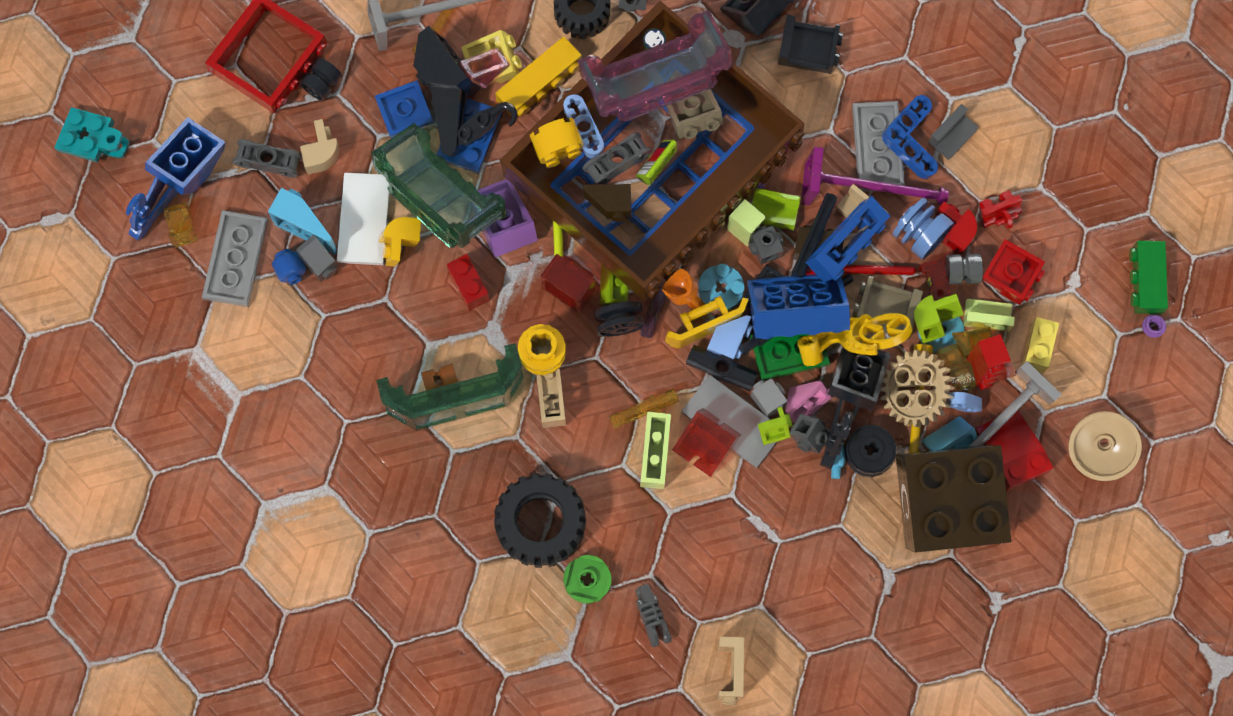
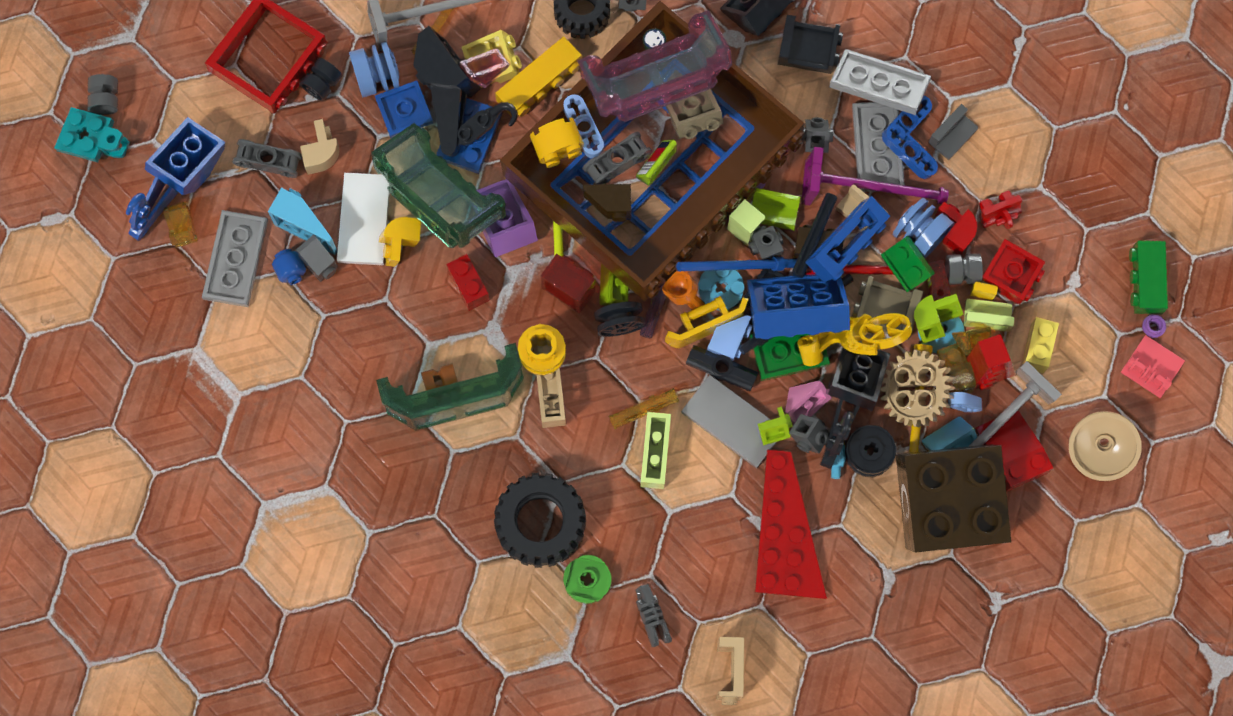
clear red piece [672,408,742,477] -> none
light grey brick [751,378,787,418] -> none
none -> dark grey wheel [87,74,118,115]
none -> medium blue wheel [349,42,400,98]
none -> blue bar [676,257,797,272]
none -> red wing [755,450,827,599]
none -> dark grey brick [802,117,833,153]
none -> light grey tile [829,49,931,115]
none -> green plate [881,236,935,292]
none -> yellow tile [970,281,998,301]
none -> coral hinge [1120,335,1185,398]

